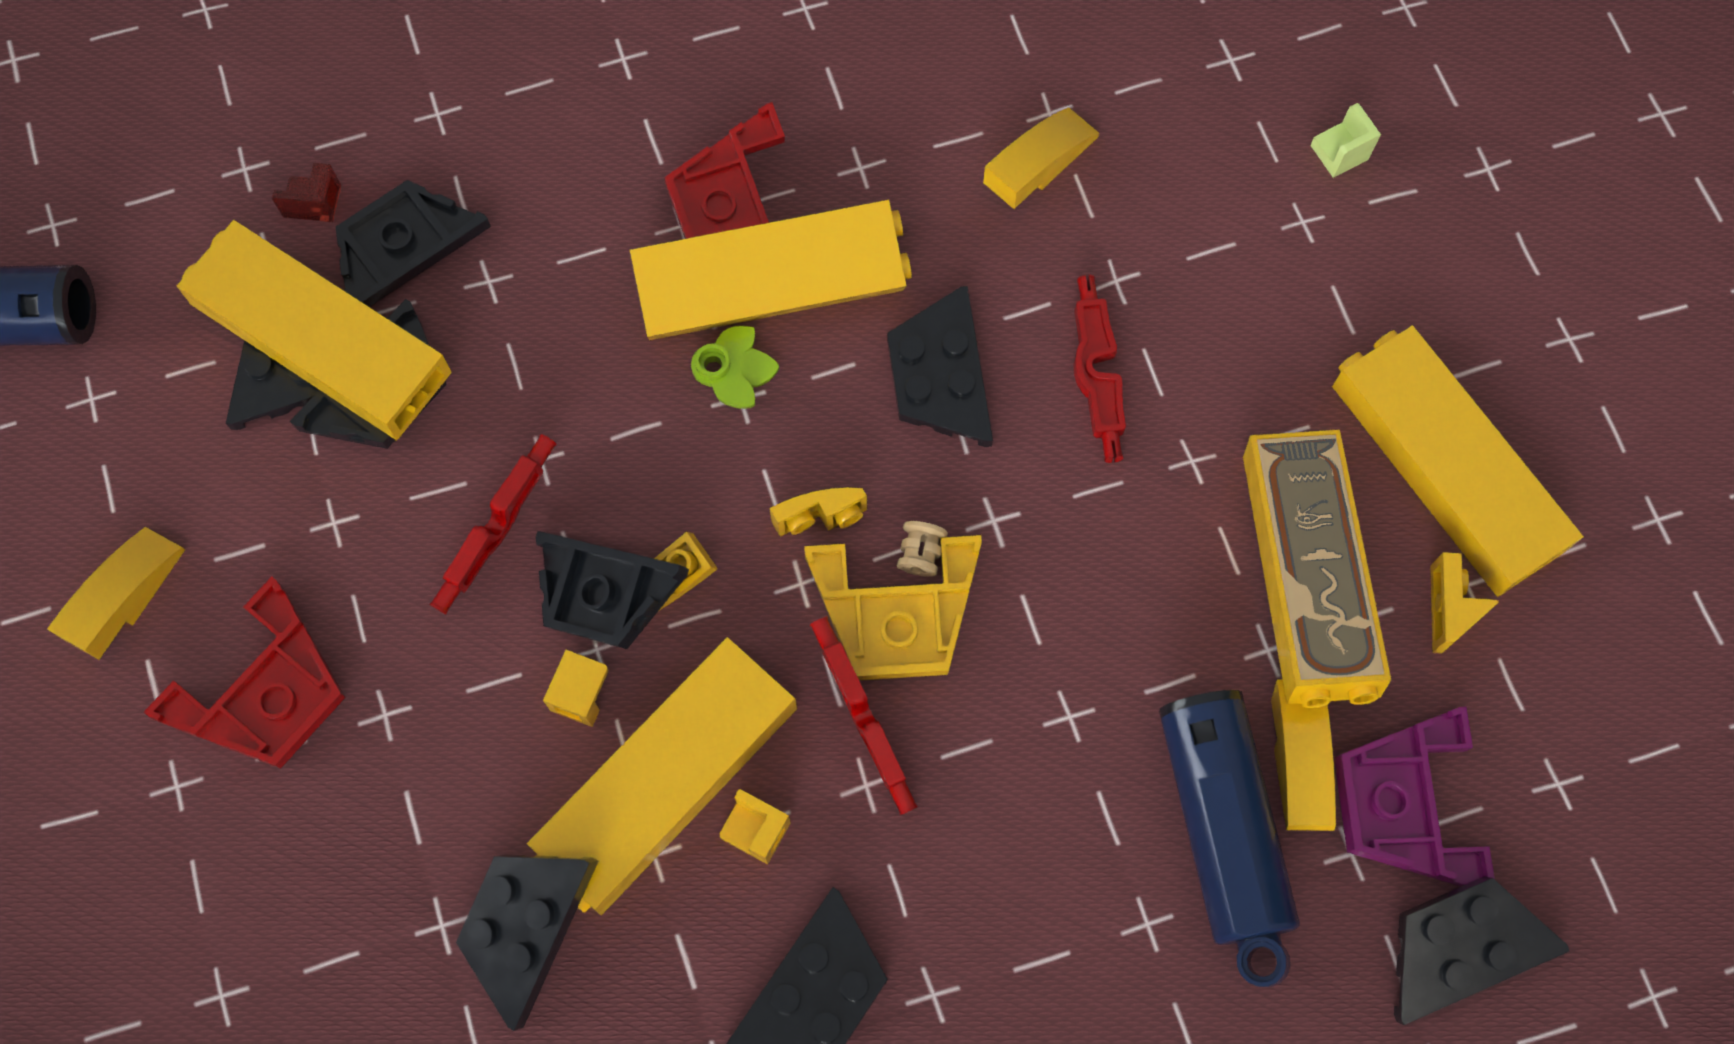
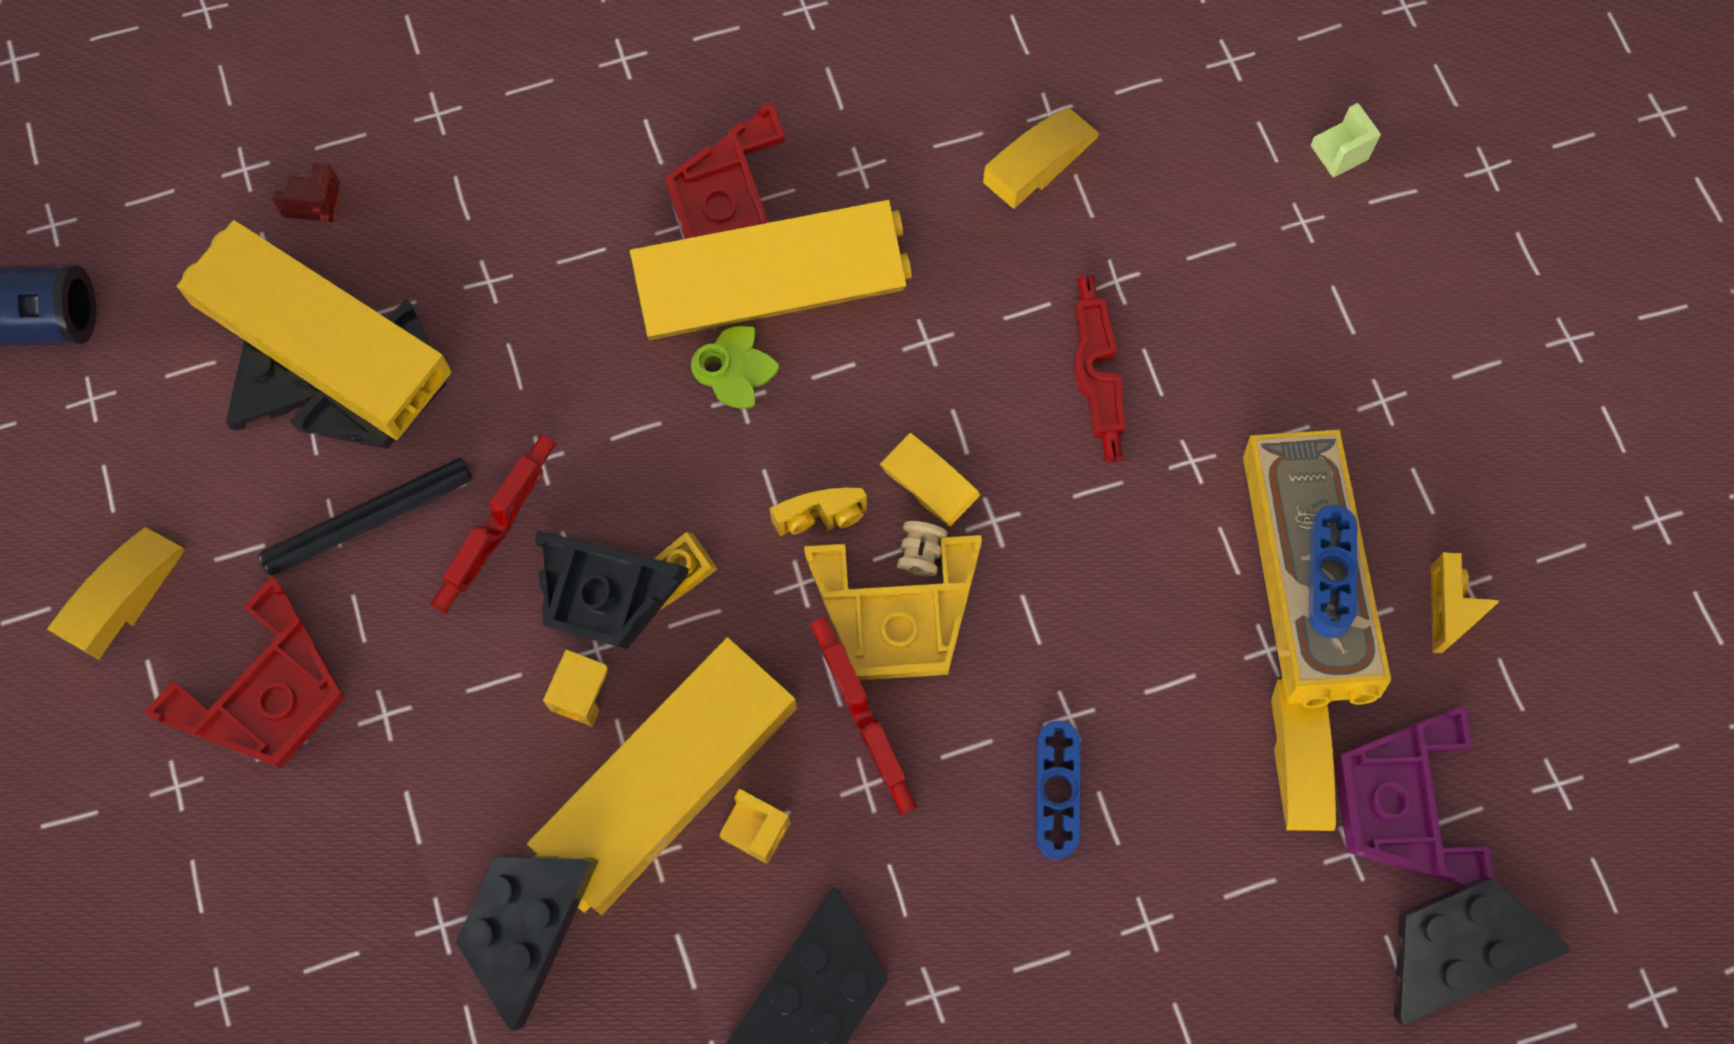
black wing [335,180,491,307] -> none
black wing [887,286,993,447] -> none
dark blue piece [1159,690,1300,987] -> none
yellow brick [1332,325,1584,597] -> none
none -> black axle [259,458,472,575]
none -> yellow slope [880,433,980,527]
none -> blue beam [1035,721,1080,860]
none -> blue beam [1309,505,1358,638]

